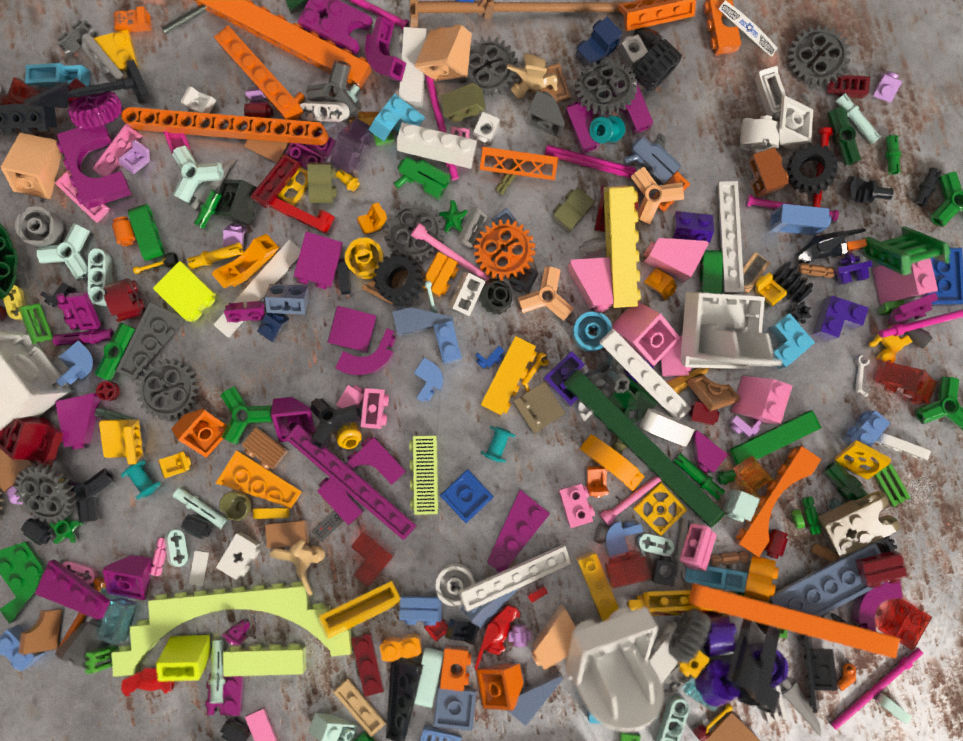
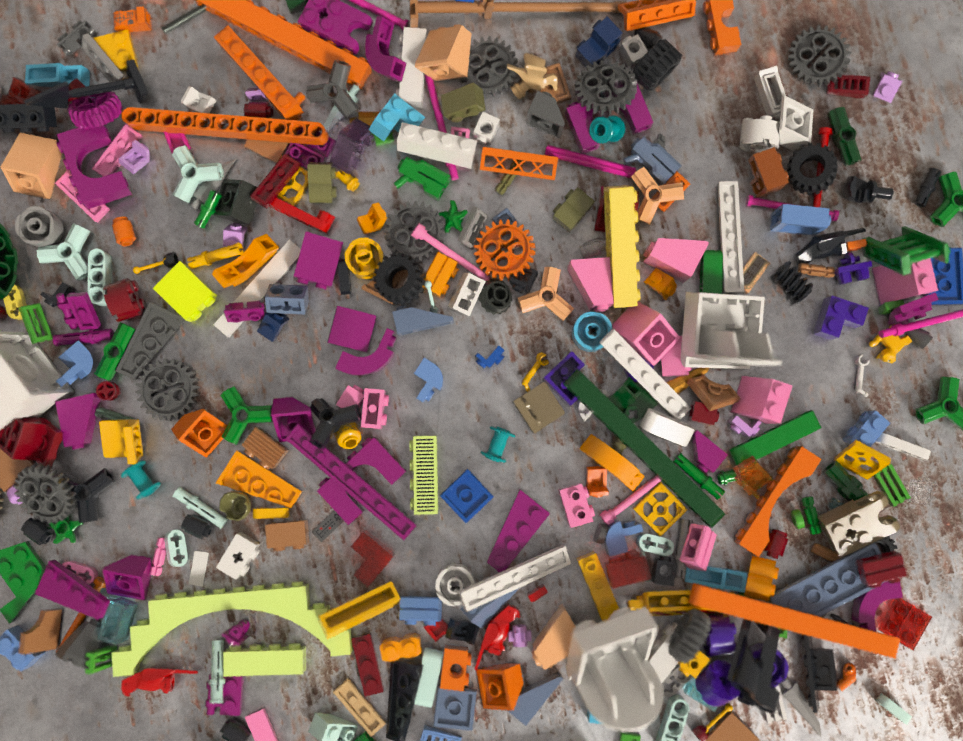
green beam [128,203,165,261] -> none
neon yellow brick [156,635,212,681] -> none
yellow bracket [158,451,191,479] -> none
tan animal [270,539,325,595] -> none
white beam [300,101,350,122] -> none
medium blue brick [434,321,462,364] -> none
yellow brick [481,336,537,416] -> none
dark grey piece [584,354,630,393] -> none
dark purple bracket [672,211,714,244] -> none
medium nougat axle [710,551,749,566] -> none
white sticker [719,1,778,57] -> none
light aqua brick [723,489,760,522] -> none
yellow bracket [755,272,787,307] -> none
medium azure brick [769,313,815,369] -> none
black gear [786,301,812,324] -> none
dark pink bar [830,648,924,730] -> none
light aqua pin [835,93,881,145] -> none
clear red brick [878,362,937,405] -> none
green pin [885,135,901,175] -> none

